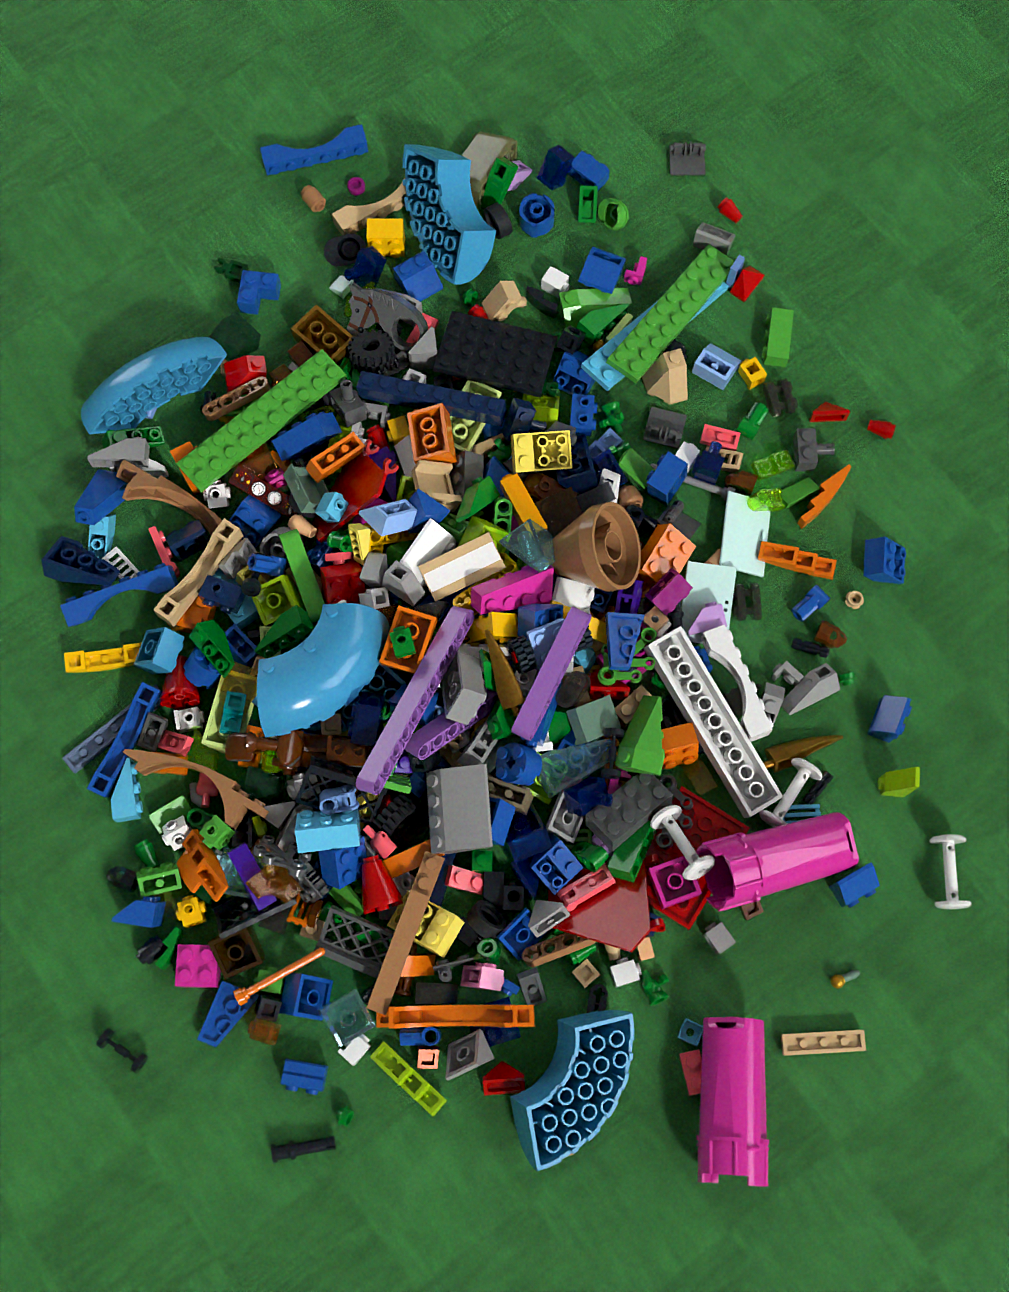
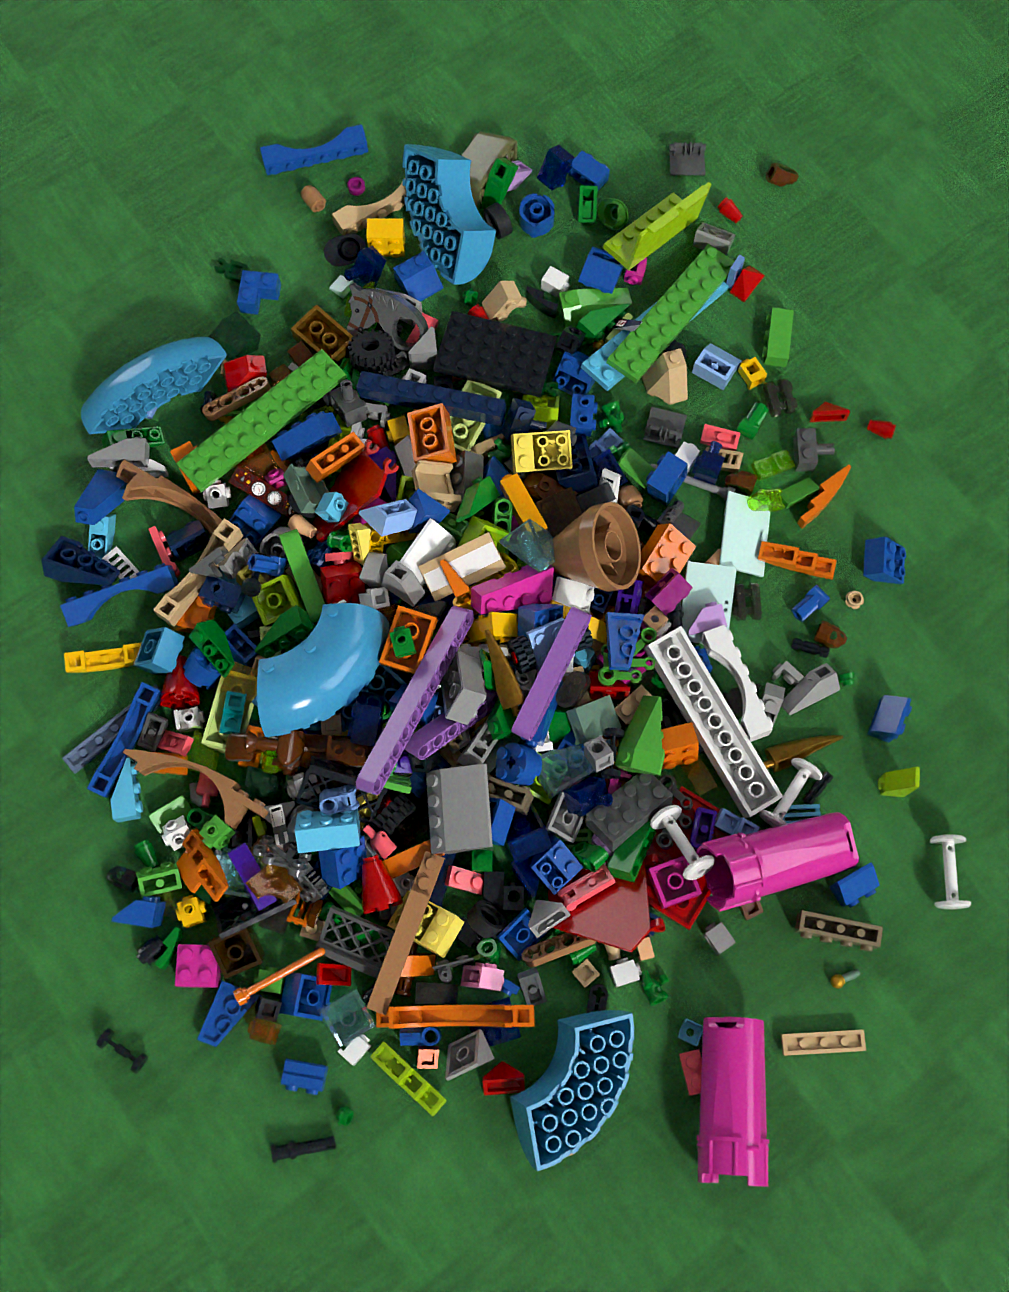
none -> dark grey slope [188,546,229,578]
none -> sticker [269,804,289,845]
none -> red slope [316,963,352,986]
none -> orange slope [439,559,471,597]
none -> light grey brick [584,736,614,773]
none -> lime piece [603,182,712,271]
none -> sticker [612,319,643,331]
none -> dark purple brick [690,807,718,851]
none -> medium blue slope [714,808,760,835]
none -> reddish brown rock [766,163,798,187]
none -> dark tan brick [795,910,883,952]

